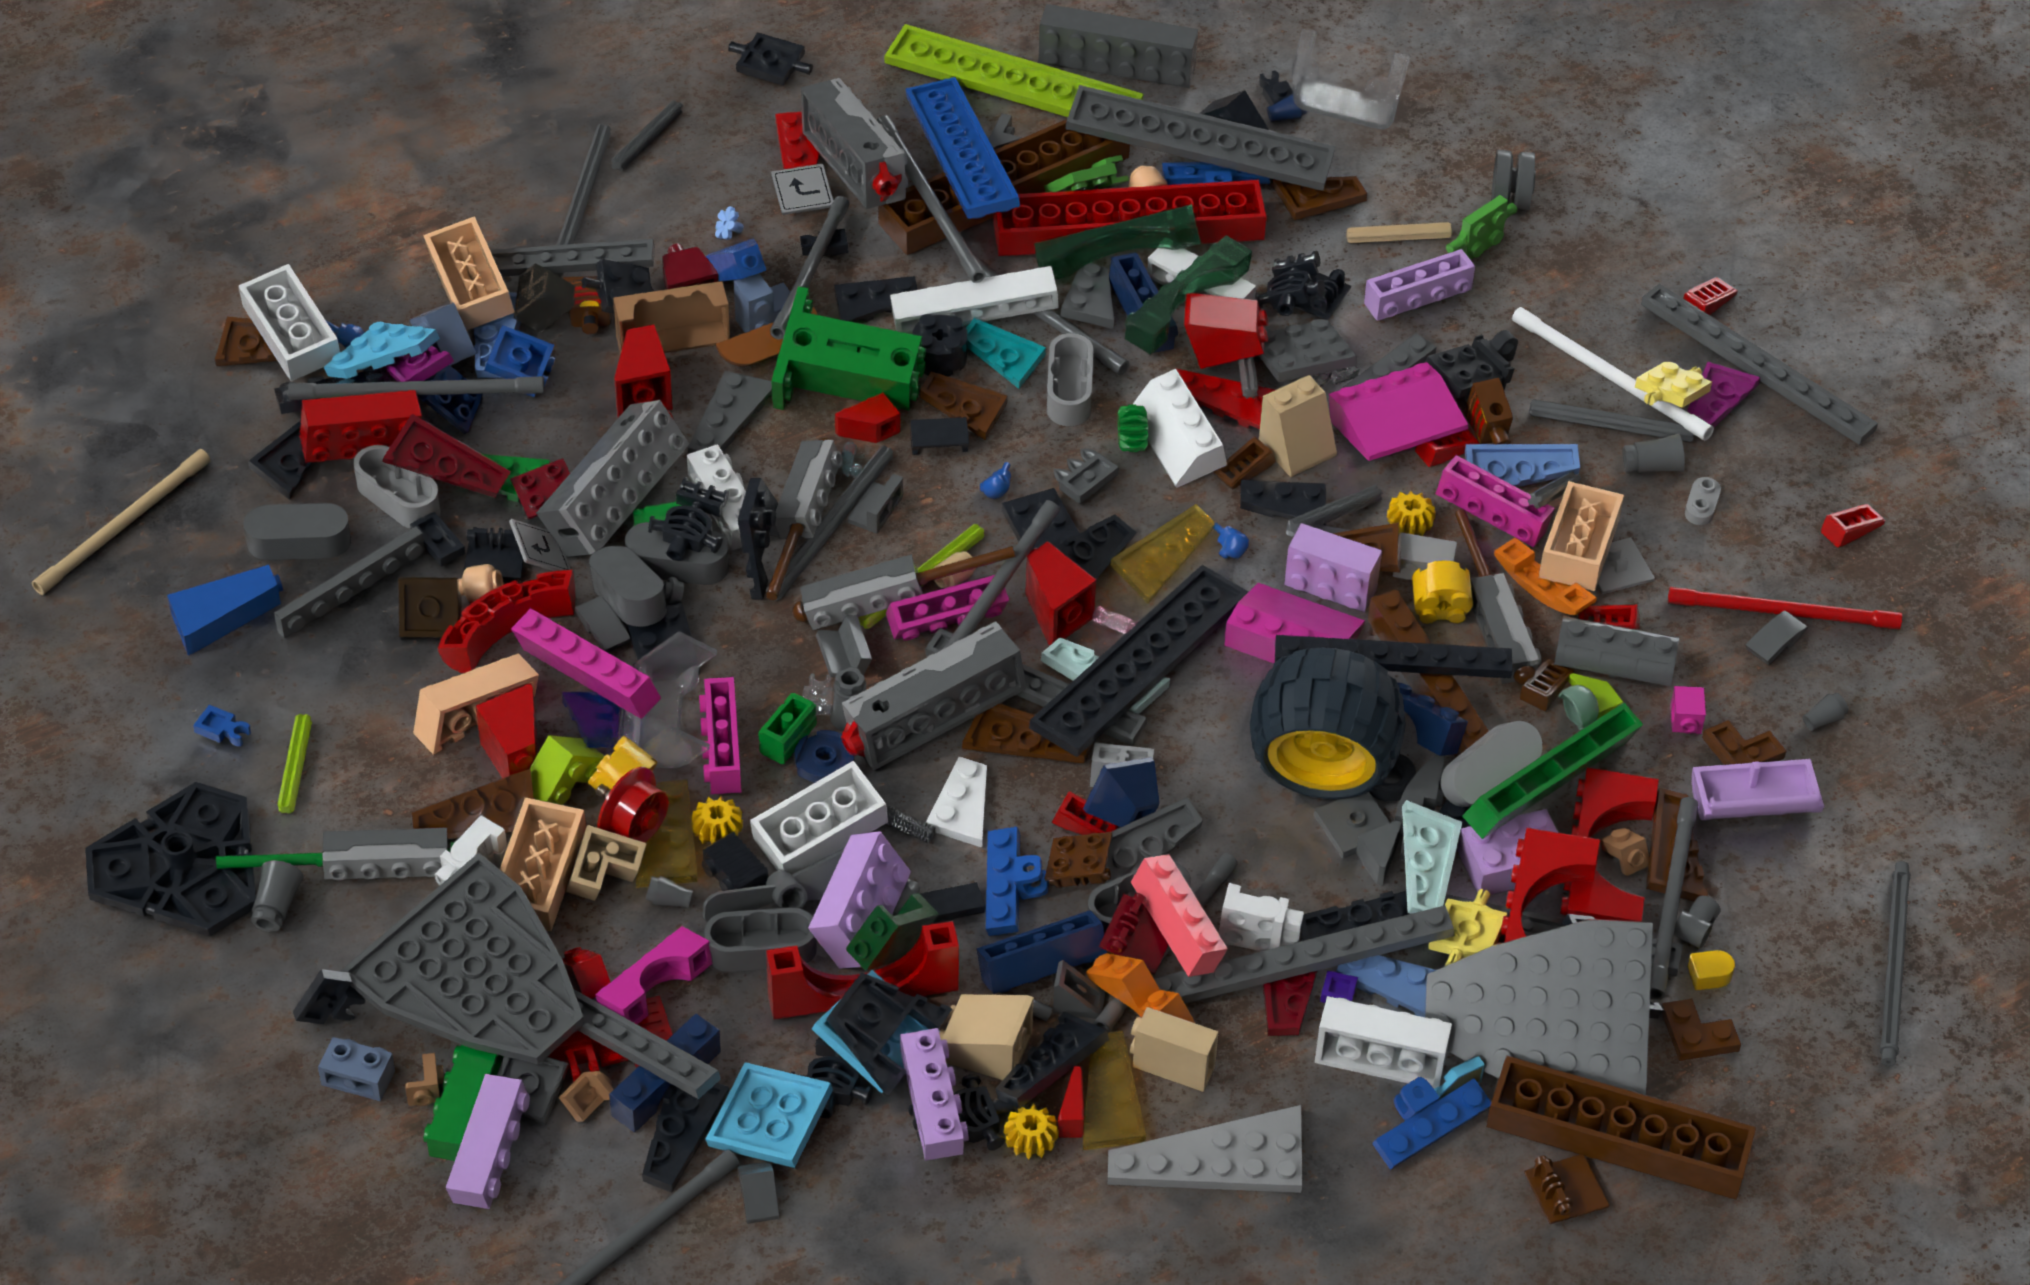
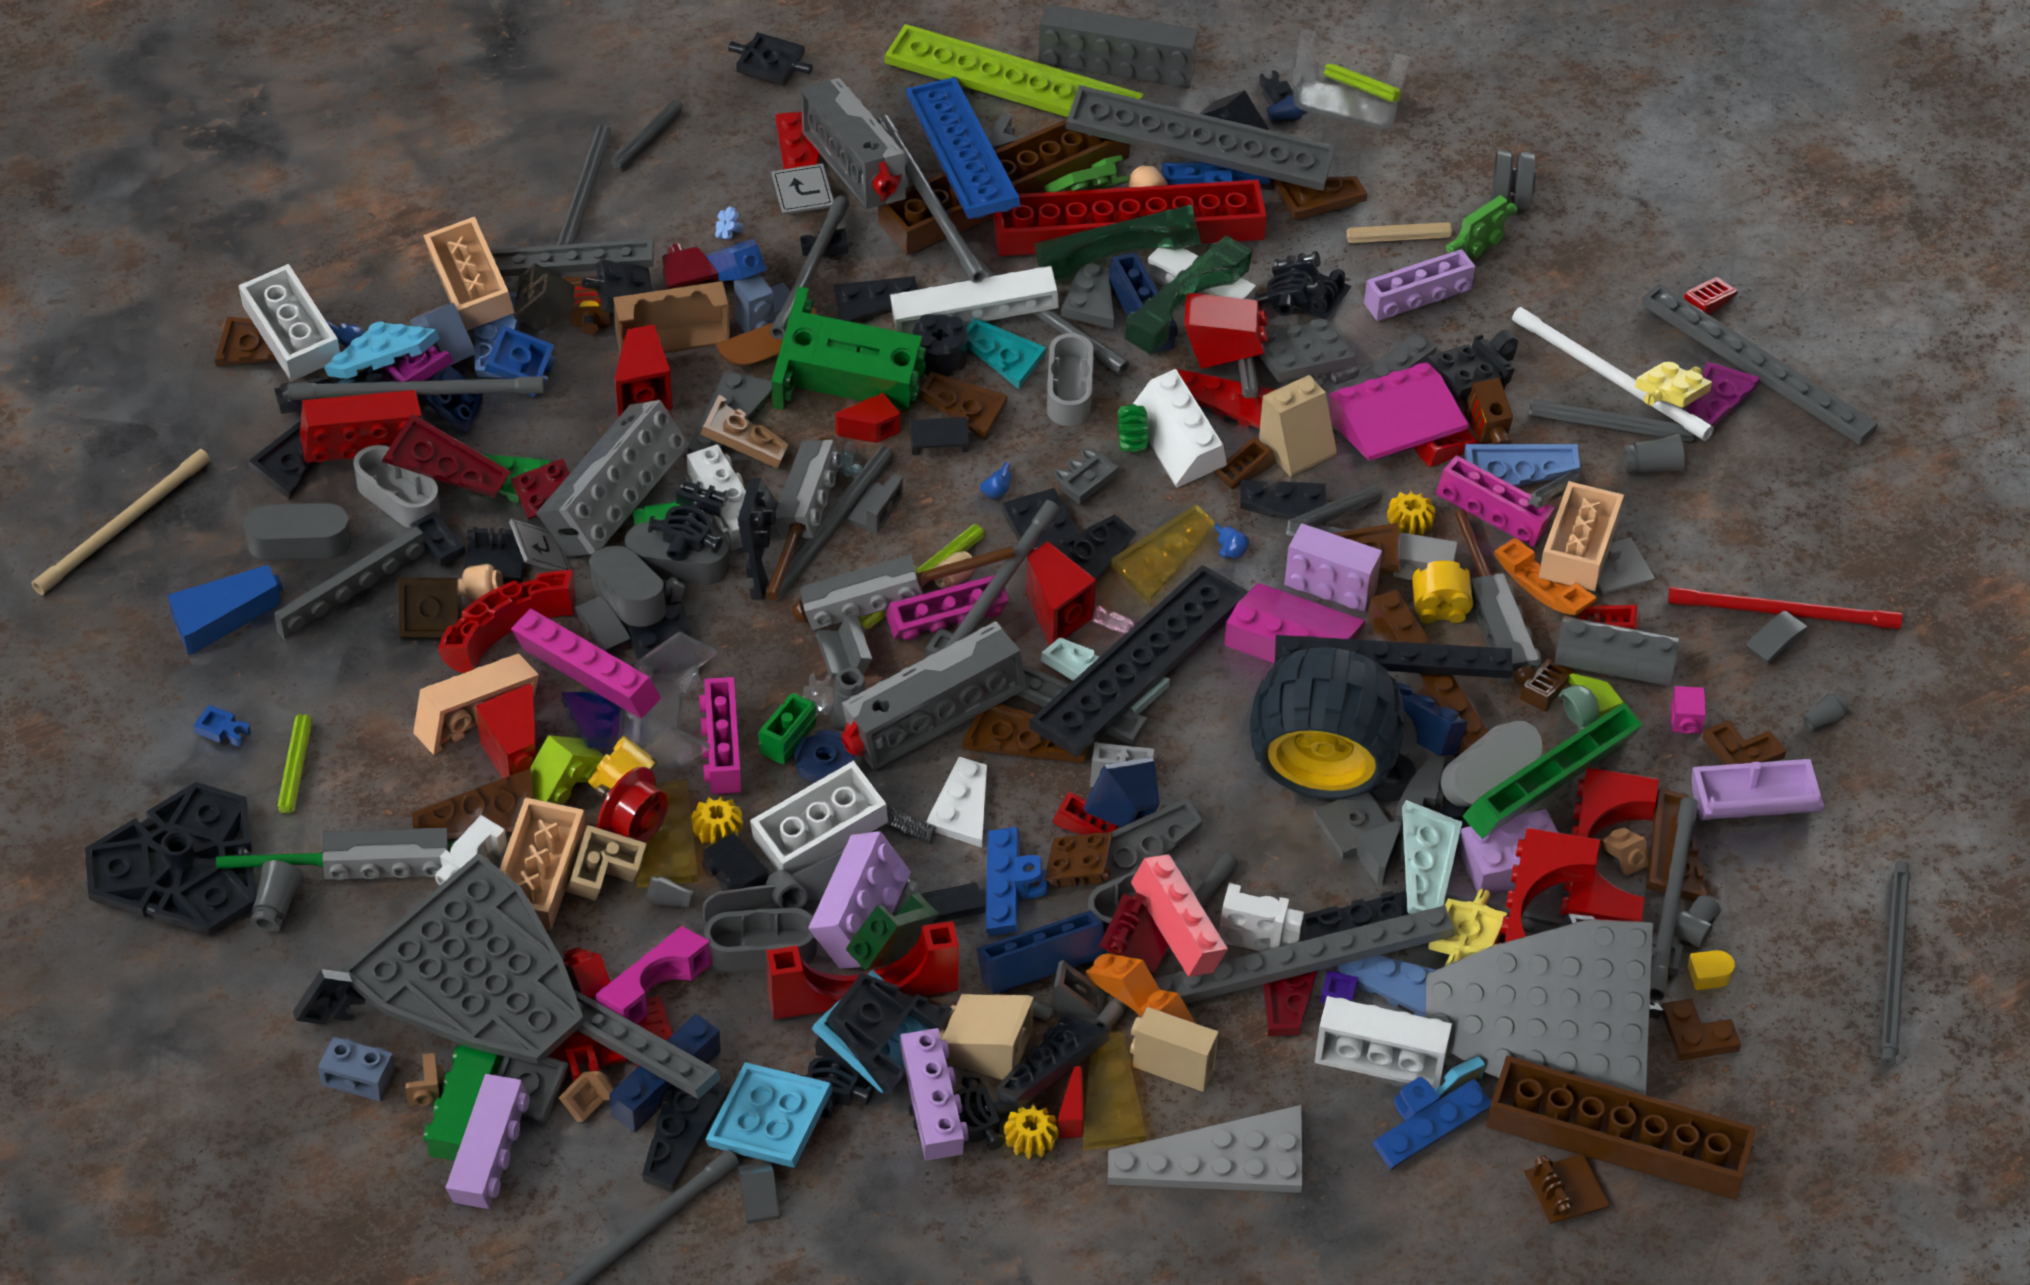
light grey plate [1685,477,1721,525] -> none
red slope [1821,504,1886,547] -> none
none -> medium nougat wing [700,394,788,469]
none -> lime axle [1323,63,1401,102]

